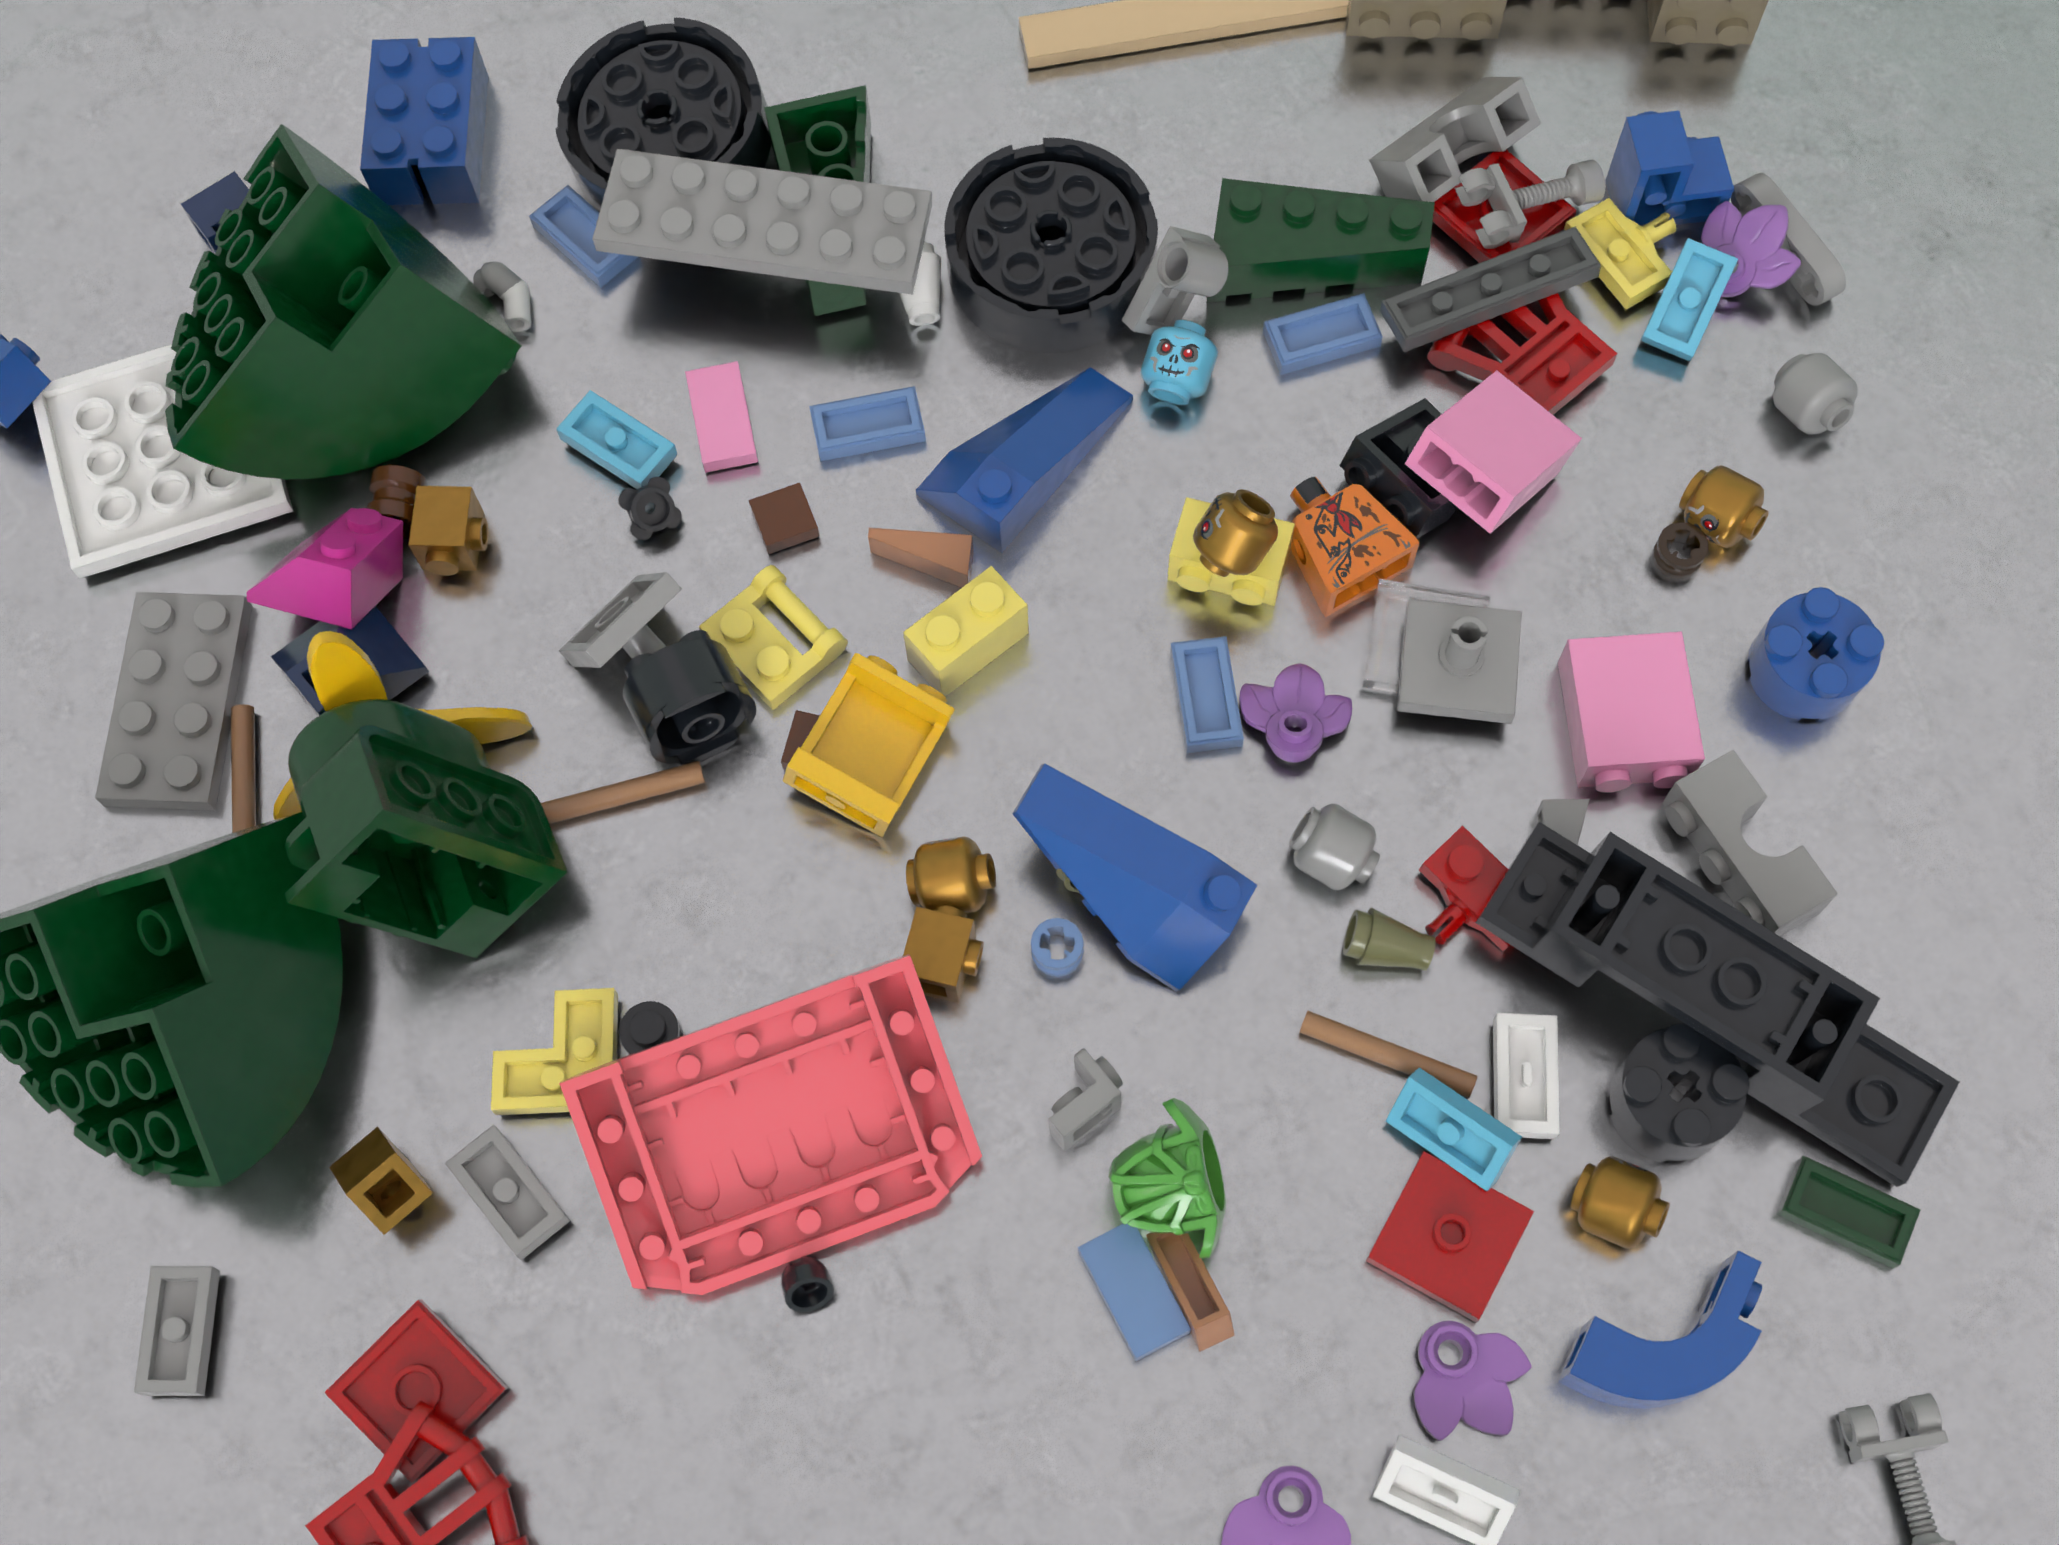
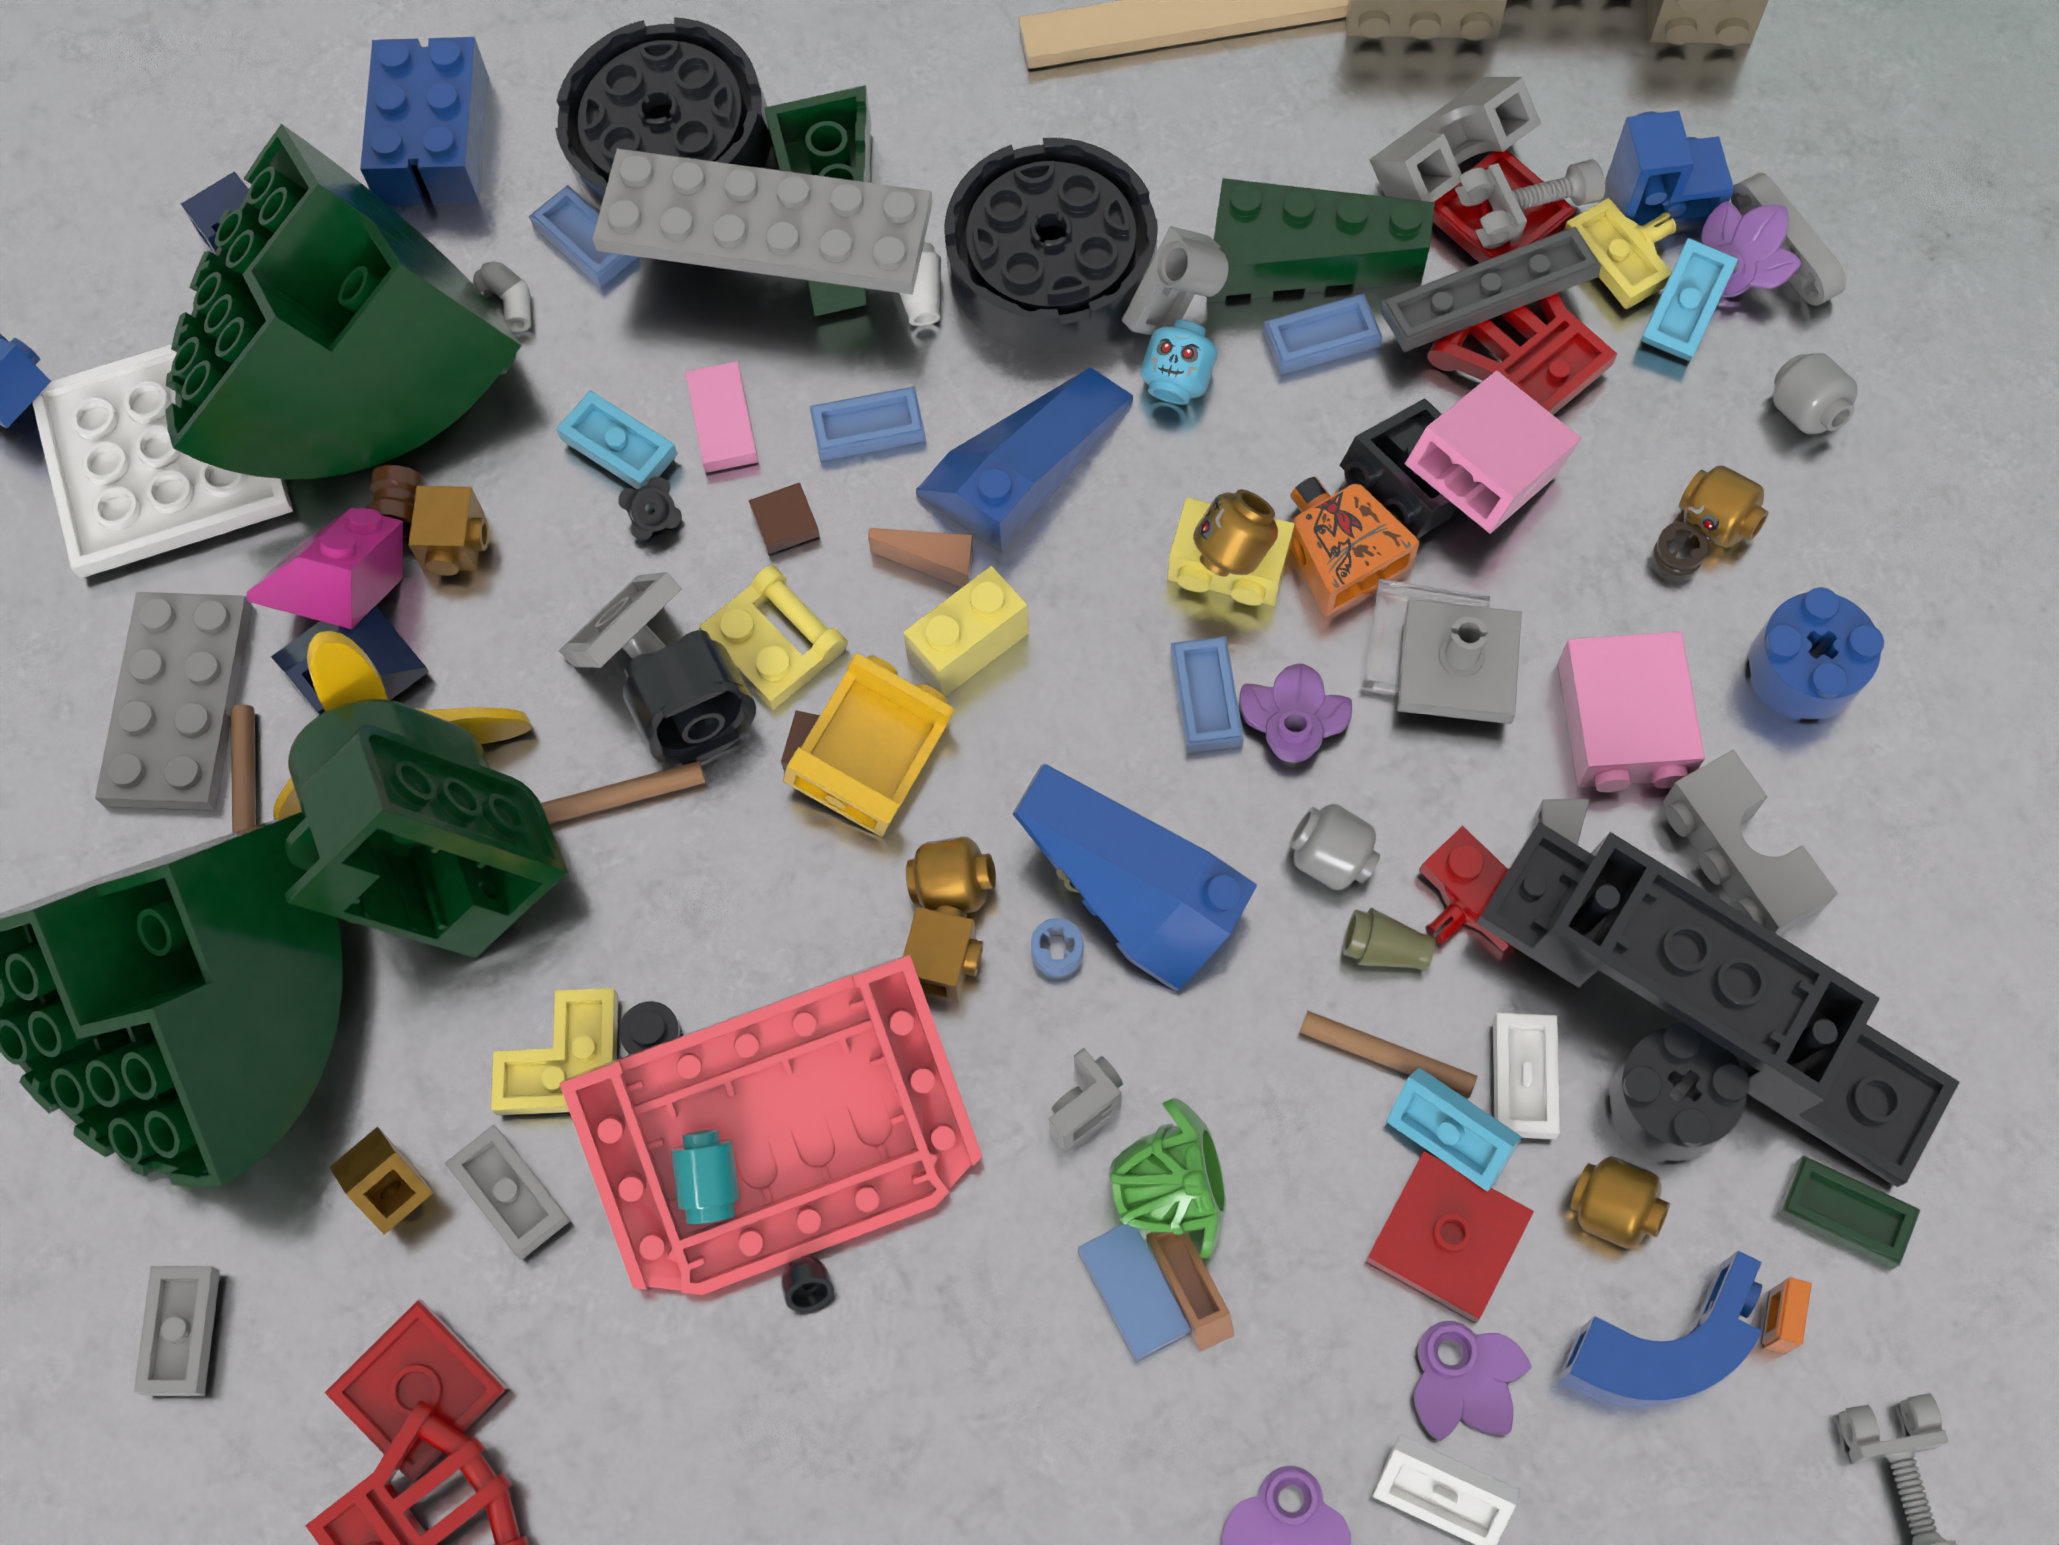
none -> teal brick [671,1129,740,1224]
none -> orange tile [1762,1277,1812,1354]

